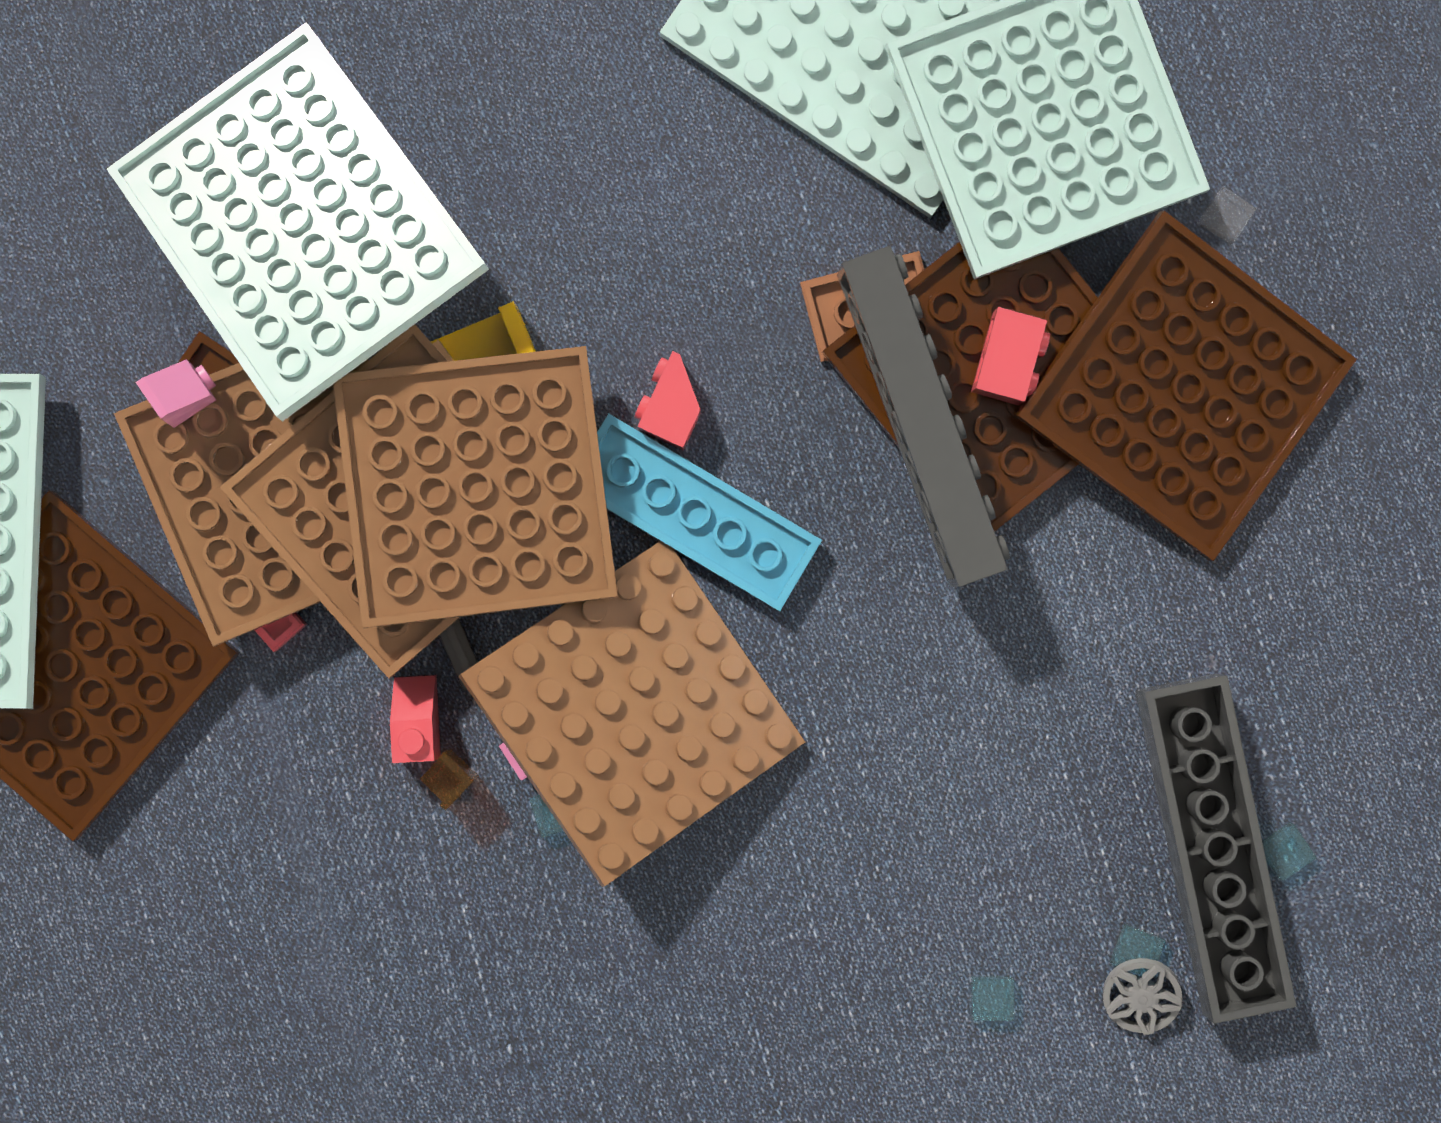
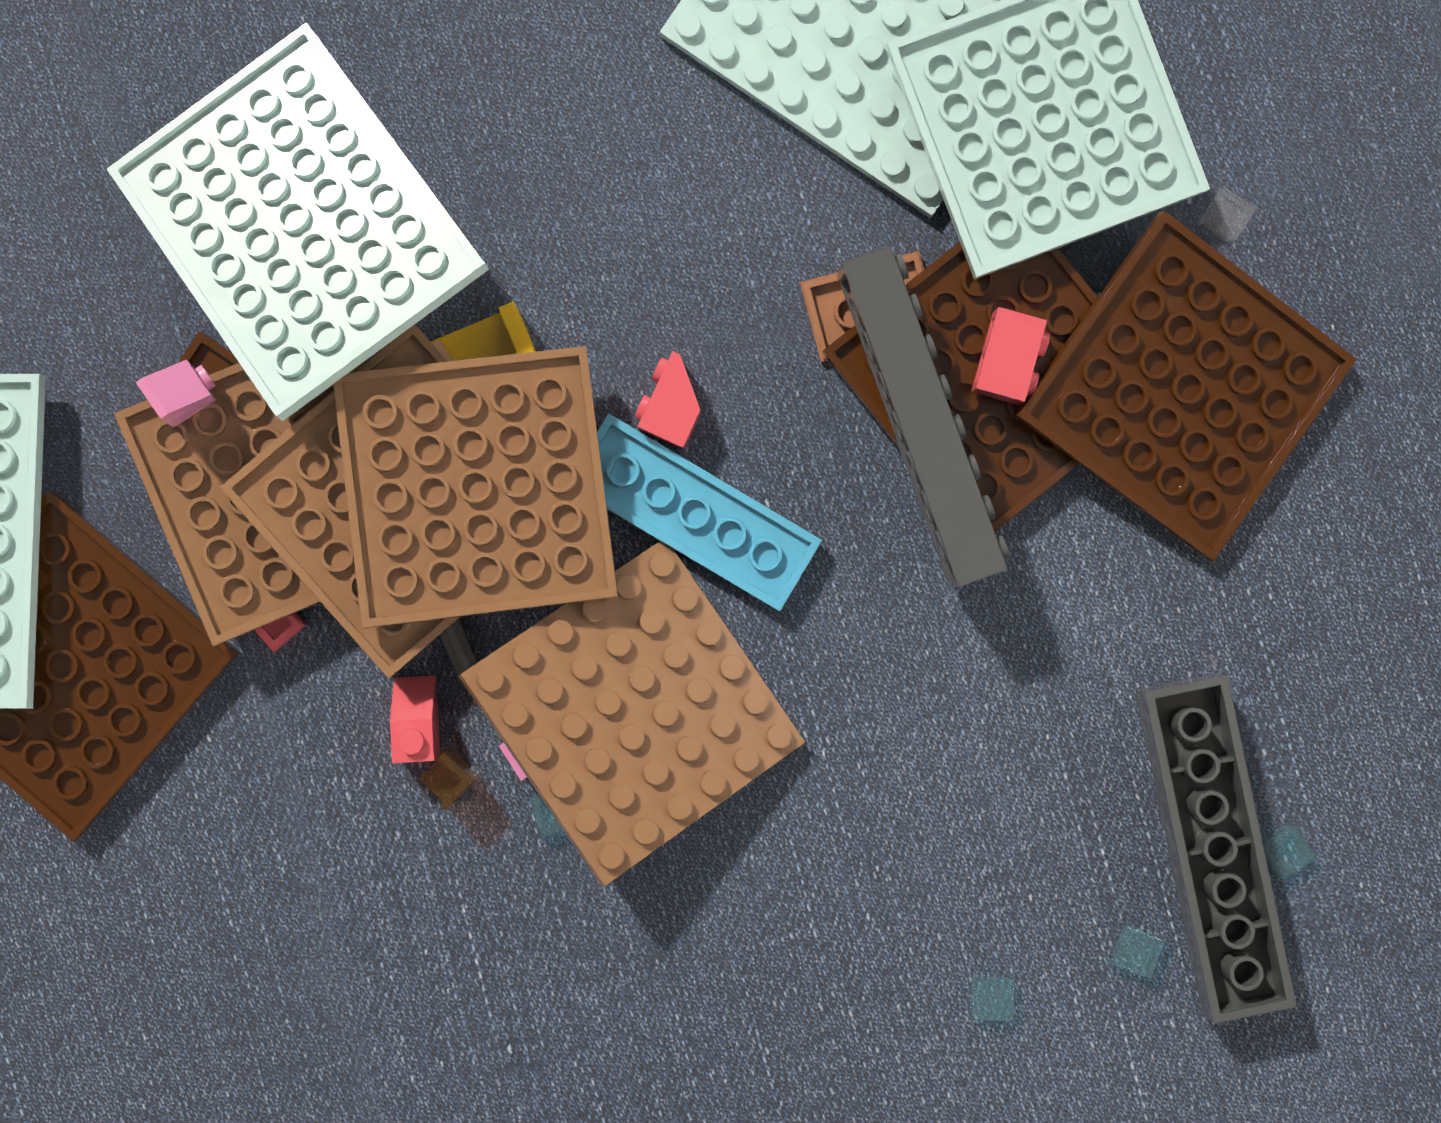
light grey wheel [1103,958,1182,1035] -> none

